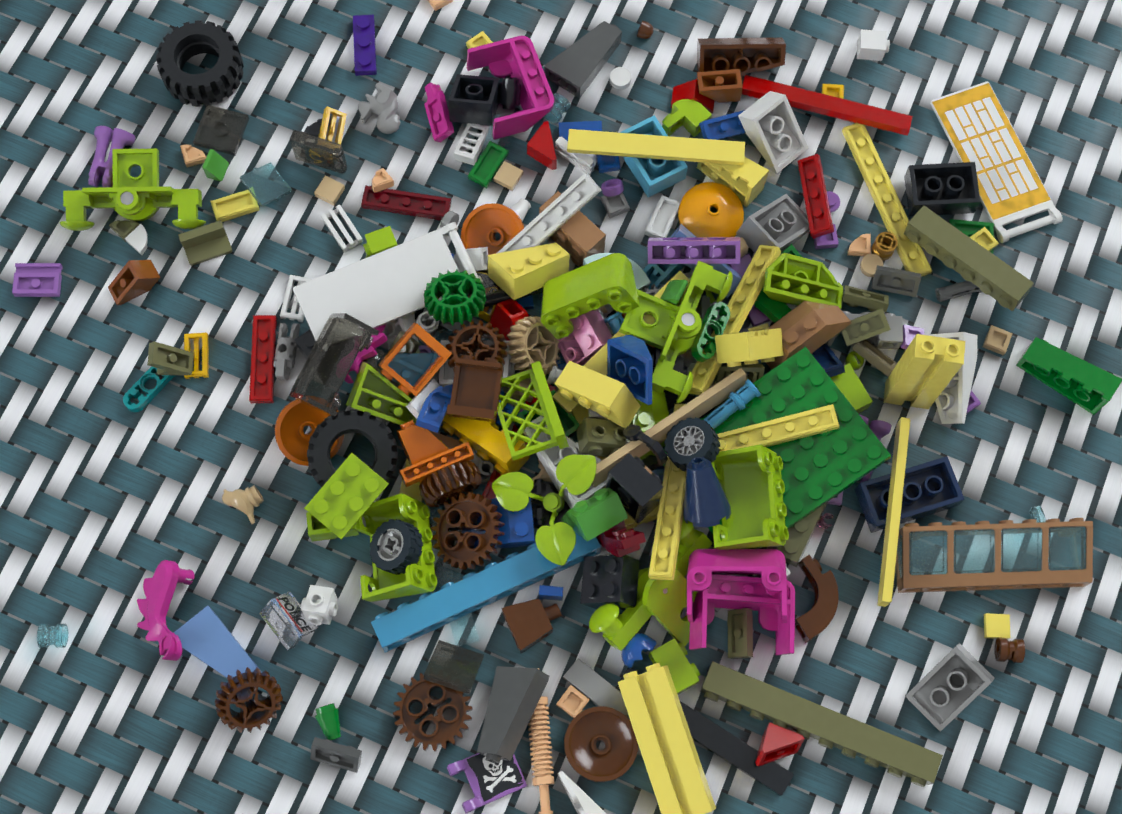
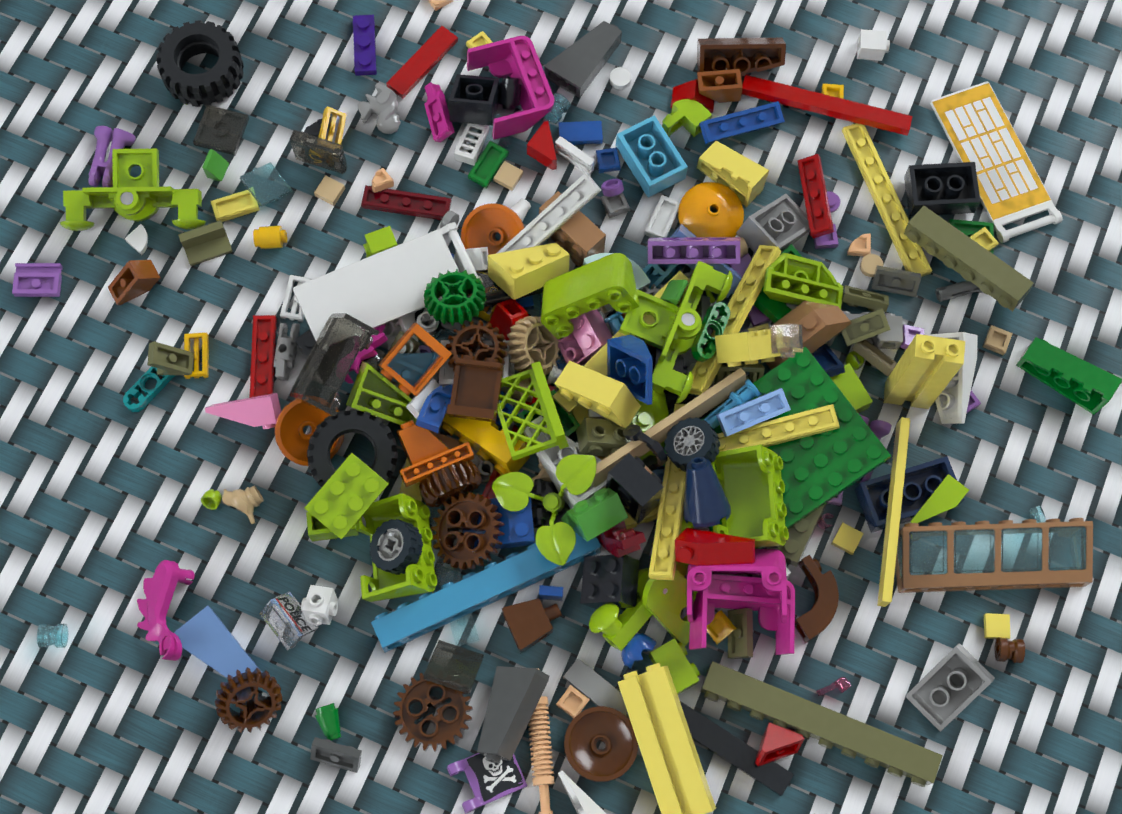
olive tile [109,220,140,242] -> none
light nougat tile [180,145,206,167] -> none
white tile [321,205,363,252] -> none
light yellow tile [567,129,745,165] -> none
reddish brown hinge [637,20,653,39] -> none
white slope [738,91,808,173] -> none
pearl gold wheel [871,232,898,261] -> none
none -> lime hinge [201,489,222,510]
none -> bright pink slope [205,393,281,429]
none -> yellow brick [253,225,287,249]
none -> red tile [386,26,458,98]
none -> red slope [675,528,755,566]
none -> yellow tile [707,610,737,645]
none -> light blue plate [716,388,791,437]
none -> clear brick [770,324,803,358]
none -> clear pink hand [816,677,851,696]
none -> light yellow tile [831,522,864,555]
none -> lime sticker [910,474,969,523]

